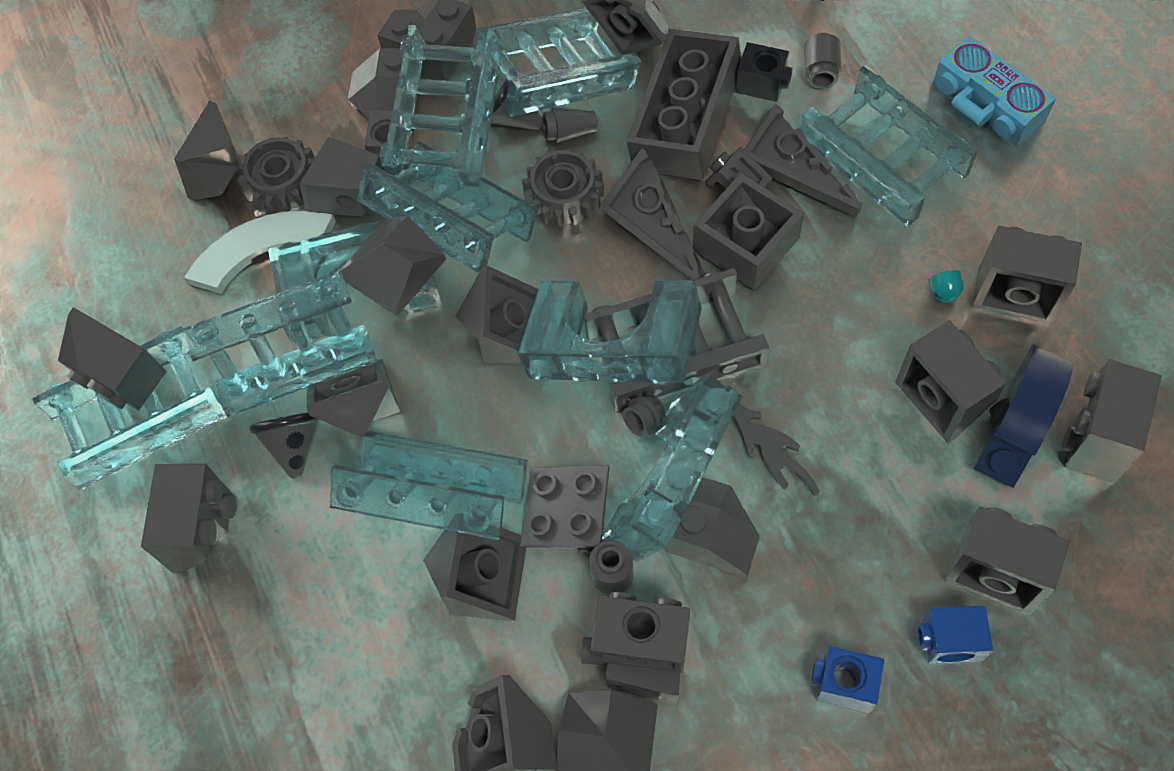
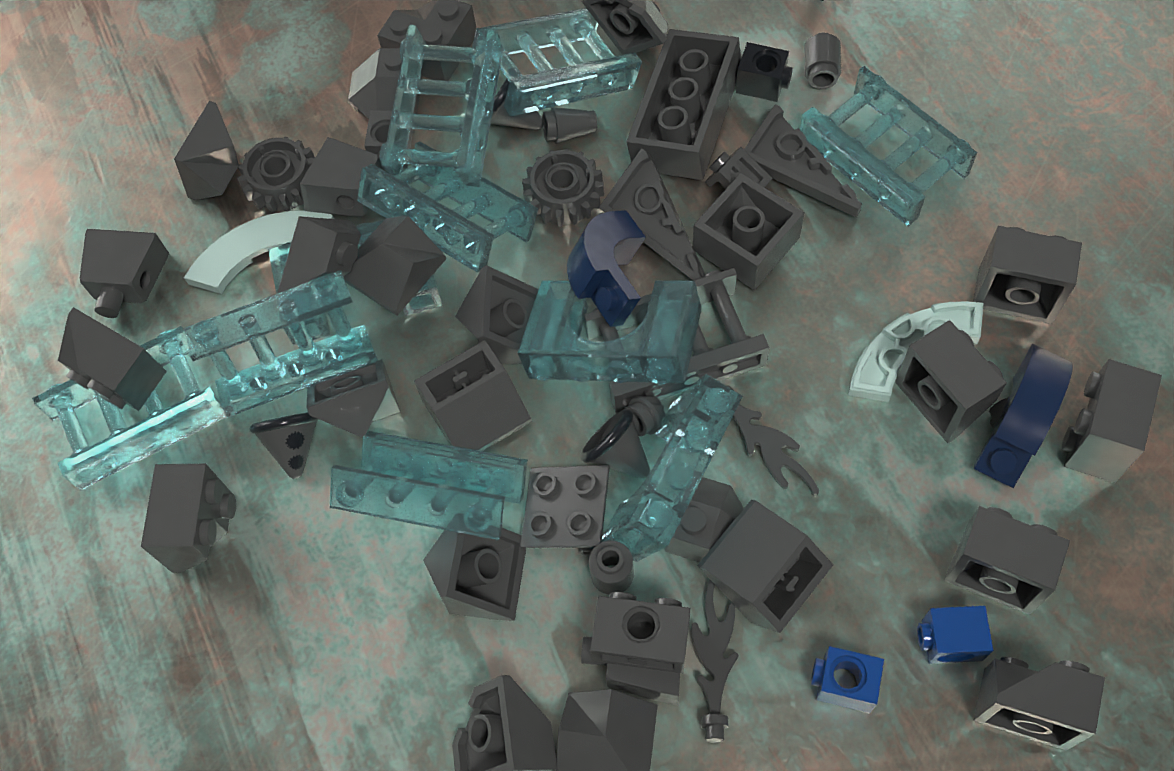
teal hinge [928,270,963,303] -> none
medium azure piece [933,36,1056,147] -> none
none -> dark grey torso [79,229,169,318]
none -> dark grey slope [277,216,361,296]
none -> dark grey slope [414,340,532,463]
none -> dark blue arch [567,210,646,327]
none -> dark grey hat [581,409,650,479]
none -> dark grey piece [691,580,739,743]
none -> dark grey slope [697,500,833,633]
none -> light aqua tile [848,301,984,402]
none -> dark grey slope [974,657,1105,750]

